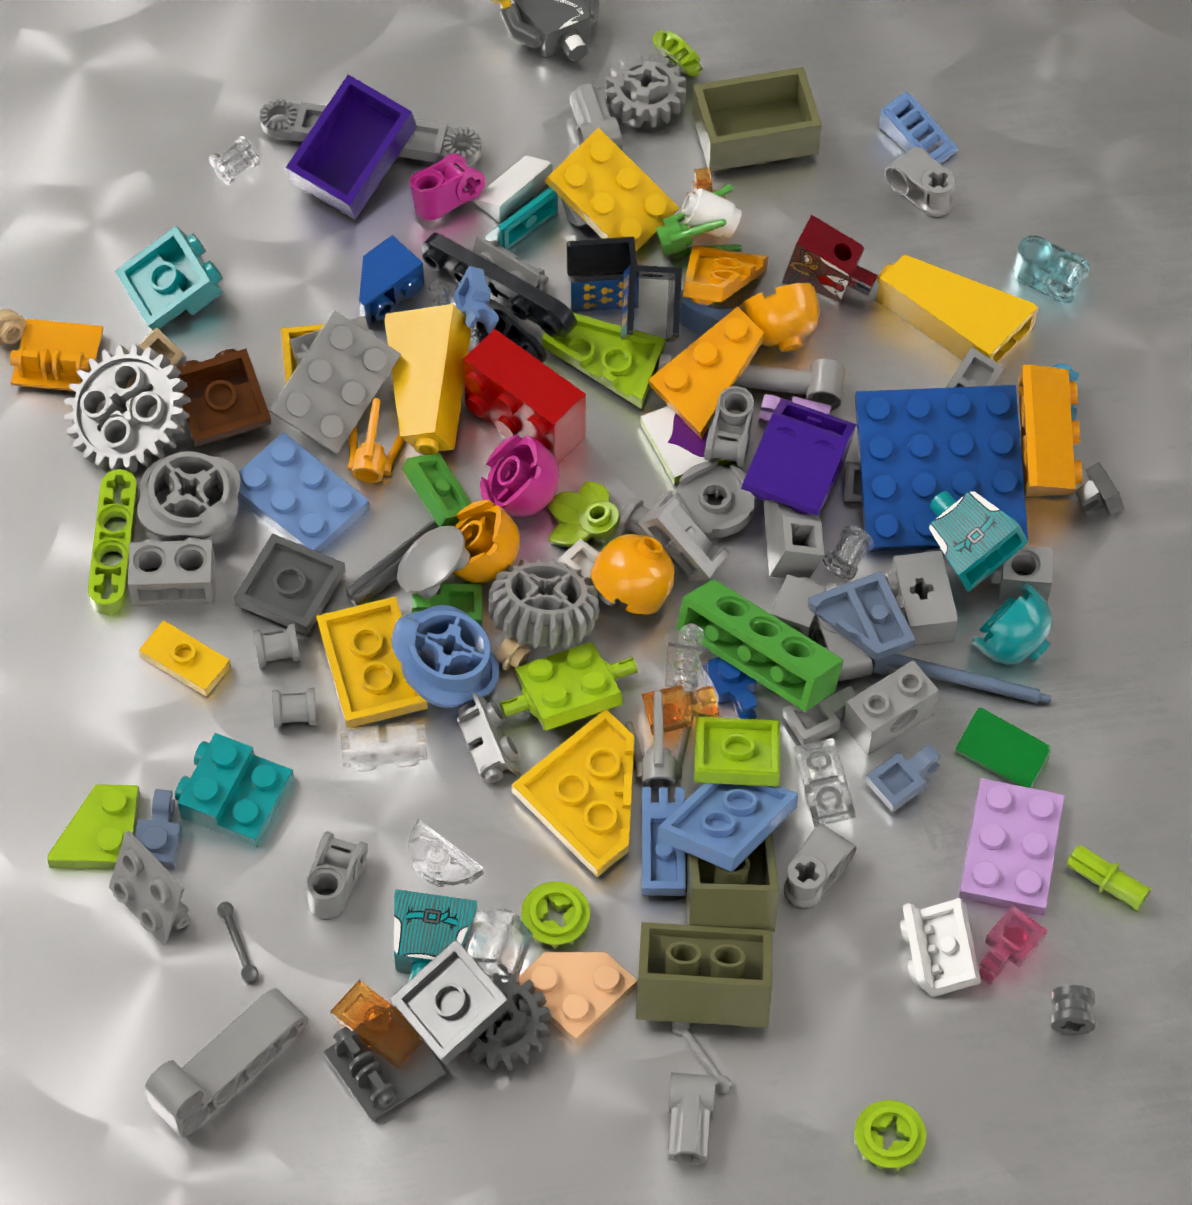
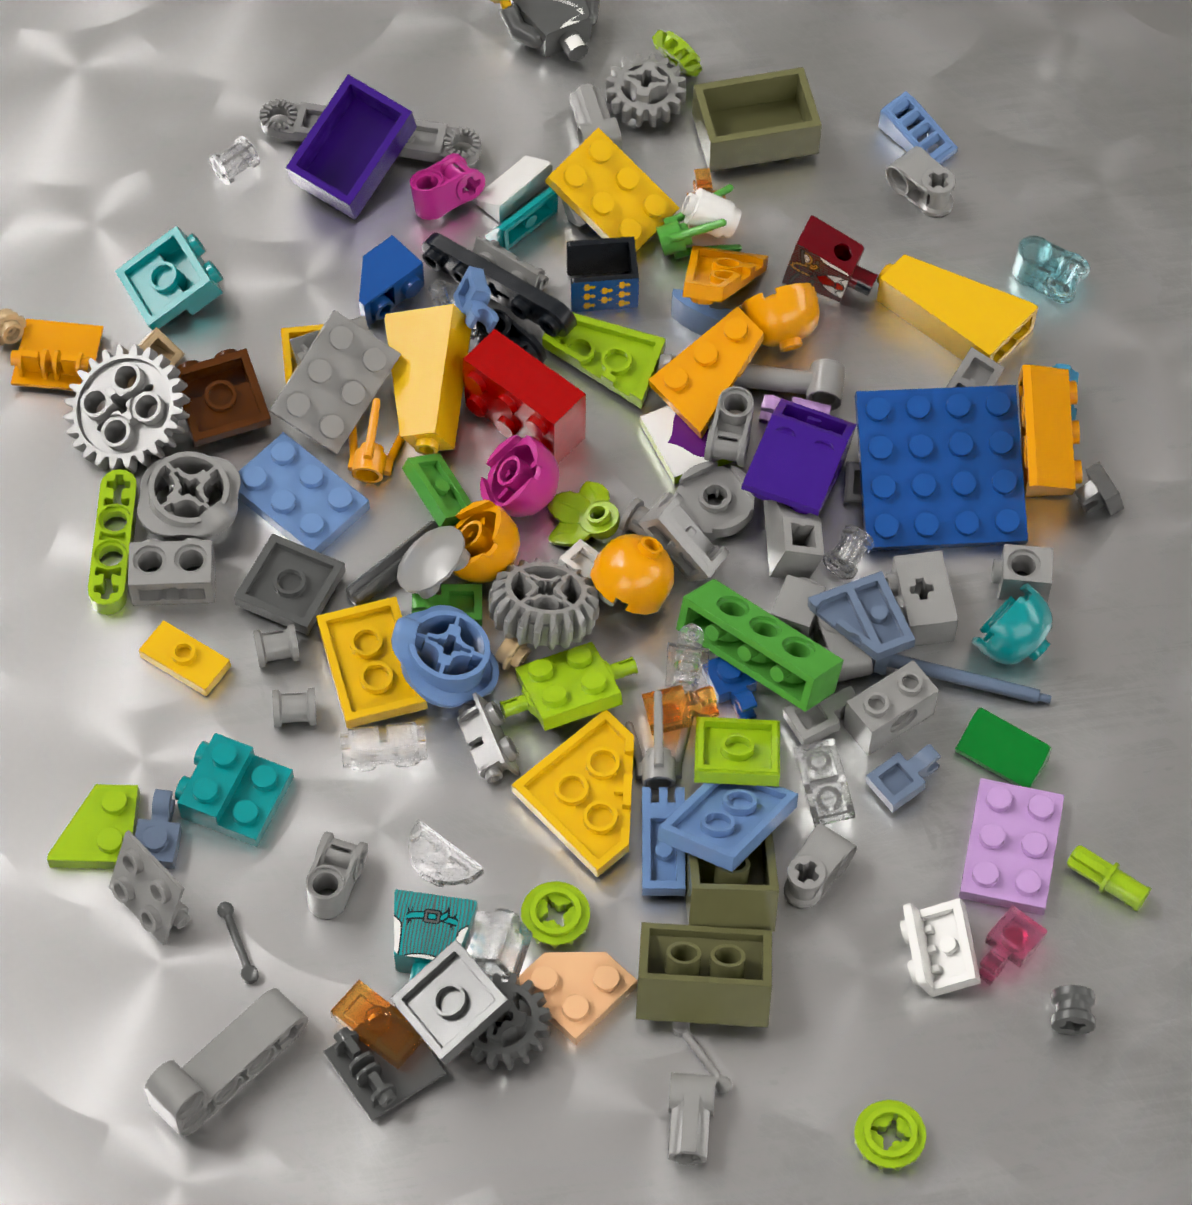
black piece [621,265,682,342] -> none
teal torso [928,491,1029,592] -> none

